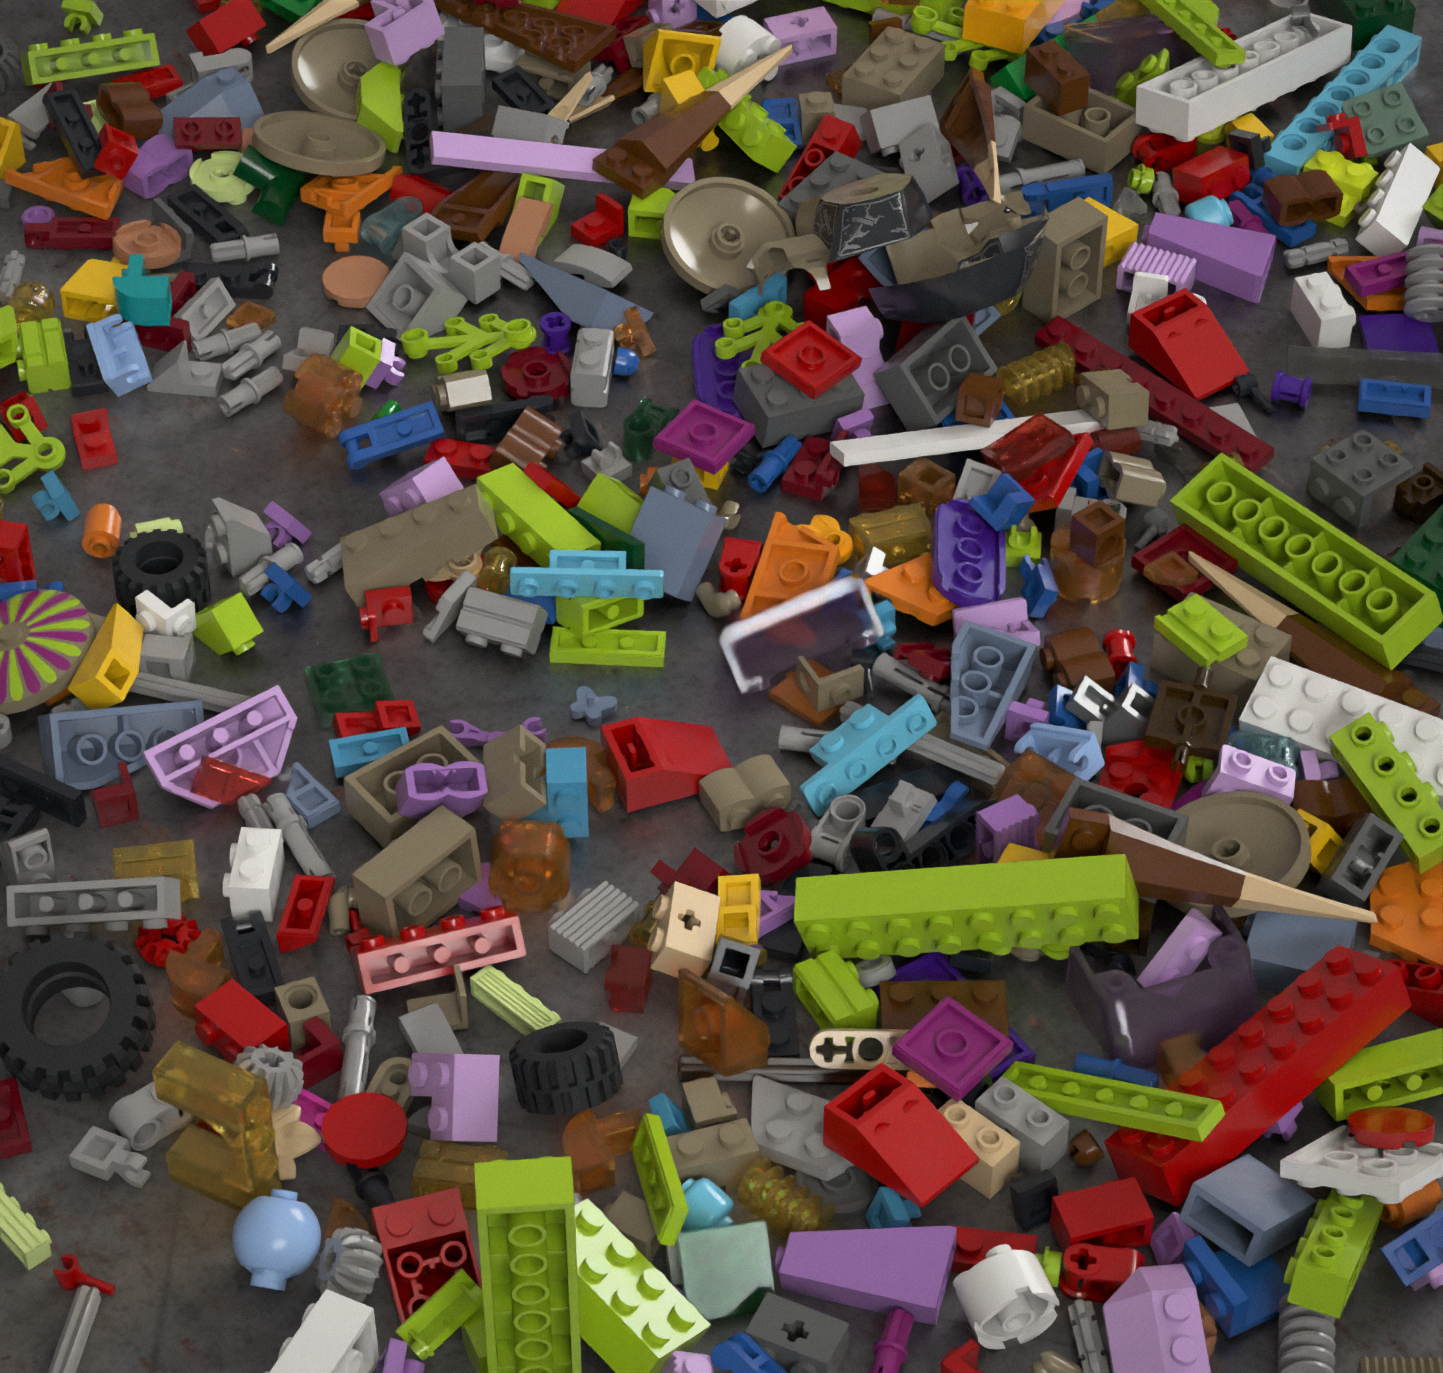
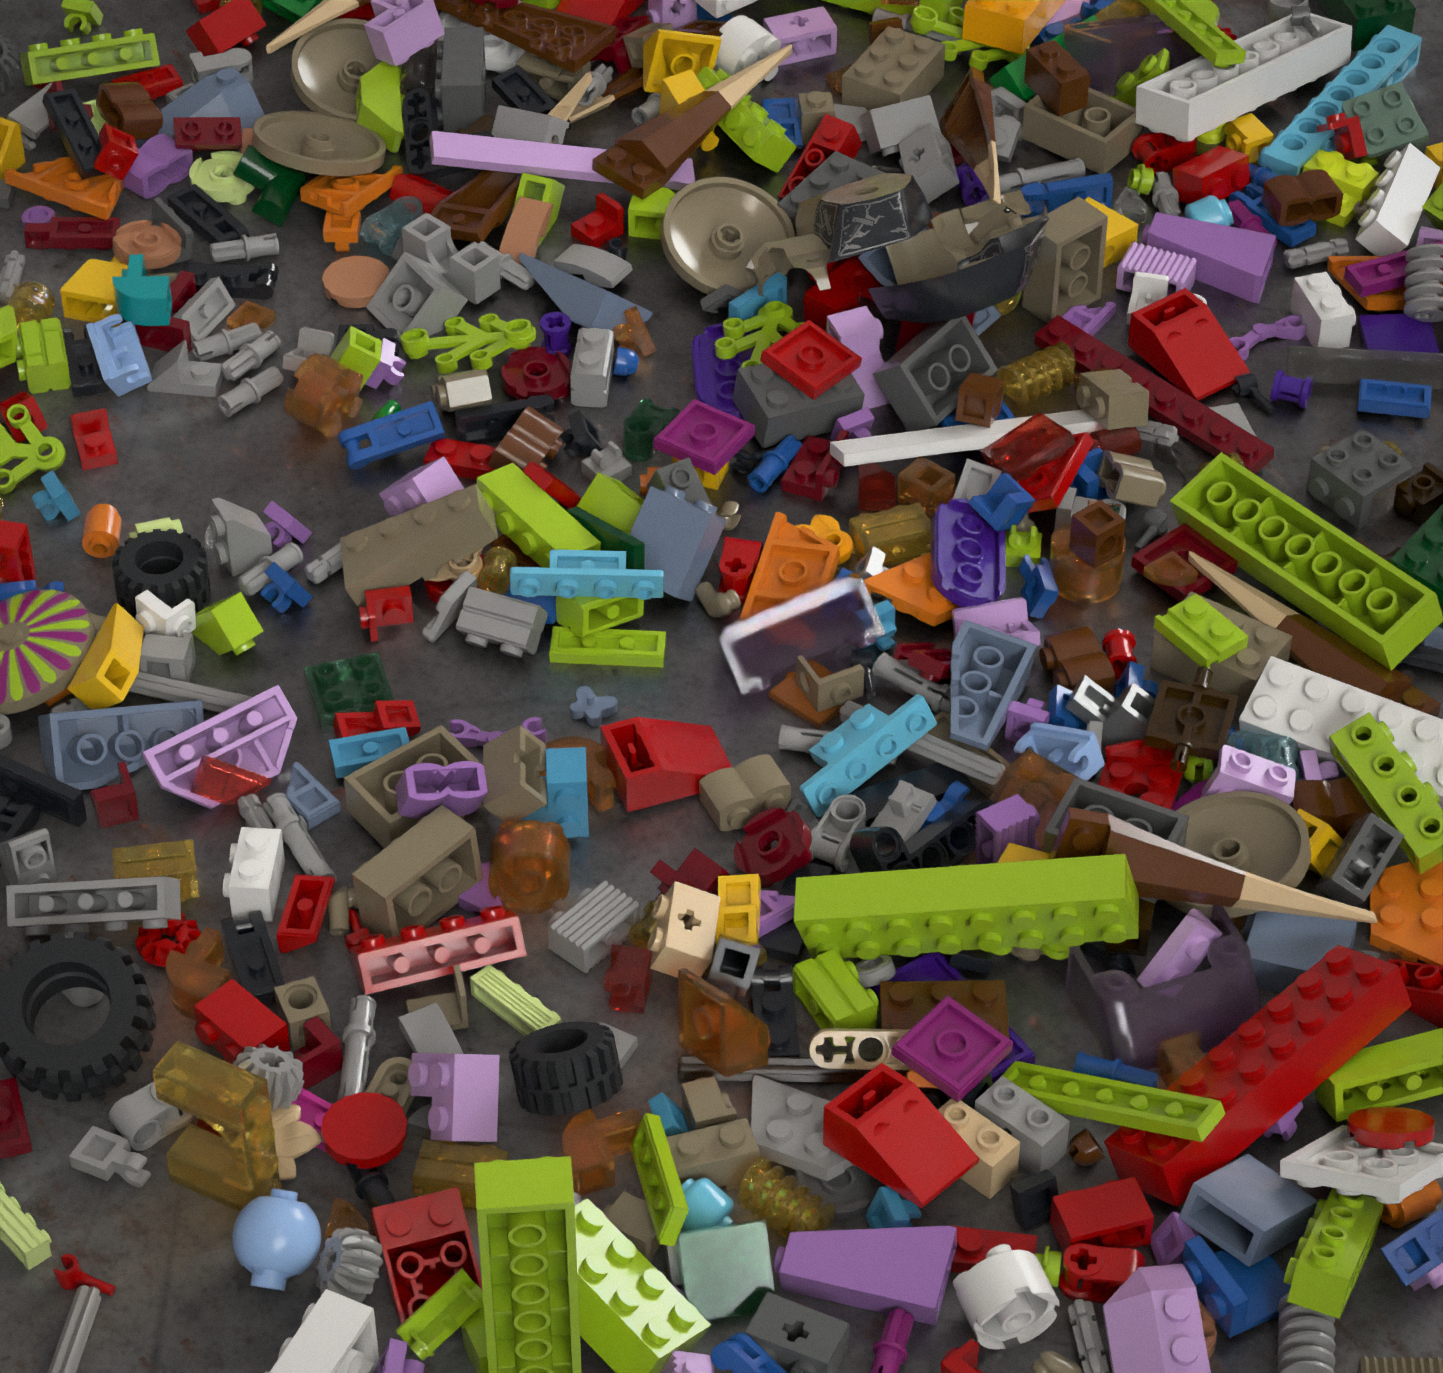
black tile [1228,129,1272,170] -> none
none -> medium lavender tile [1062,302,1117,336]
none -> medium lavender piece [1229,315,1306,361]

